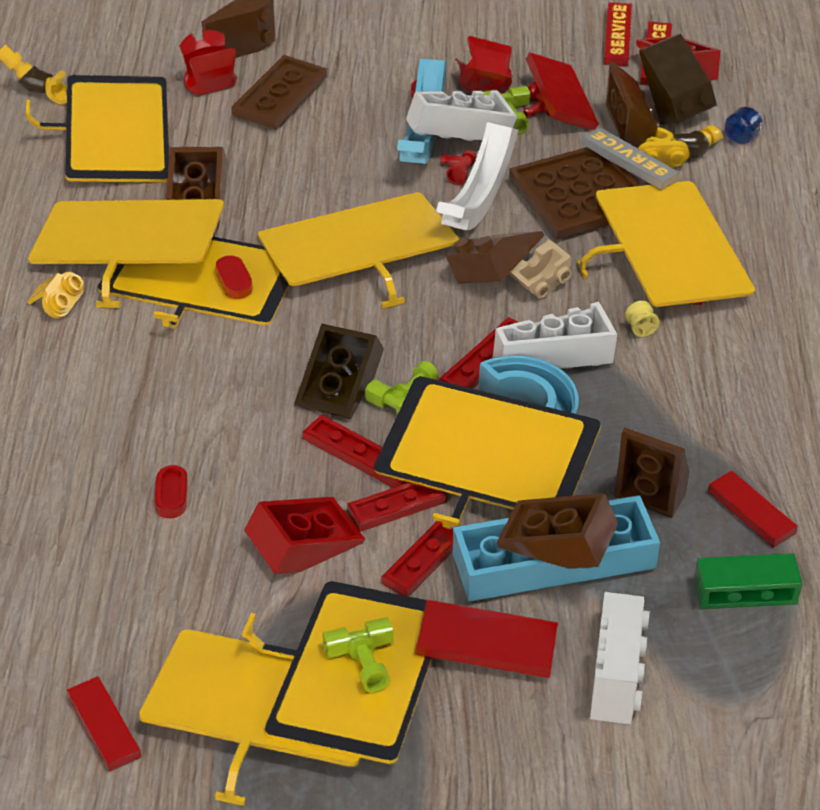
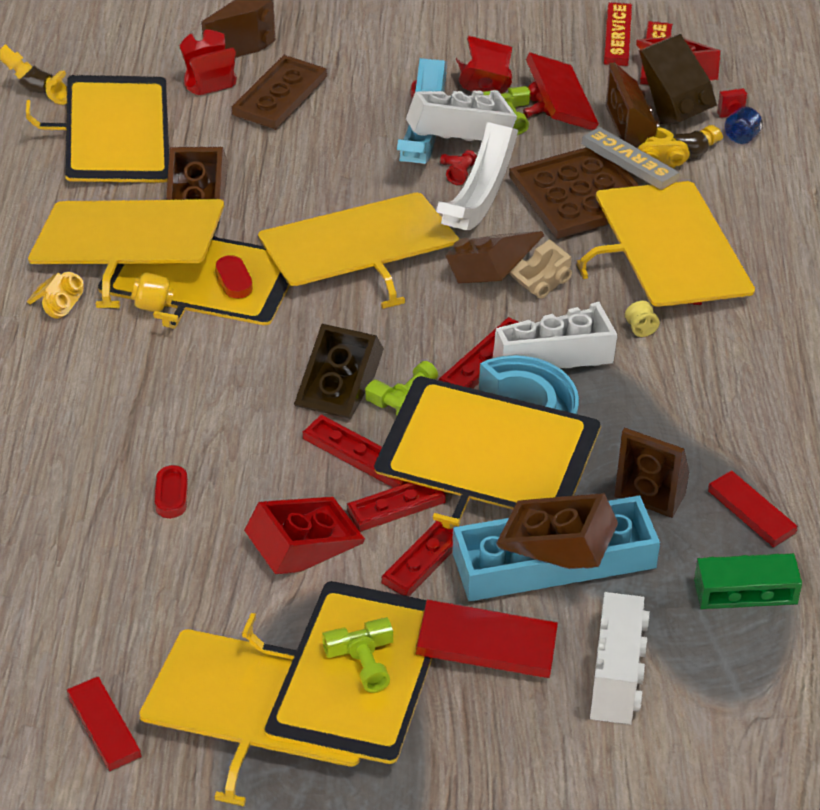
none -> yellow head [130,272,174,312]
none -> red plate [717,88,747,118]

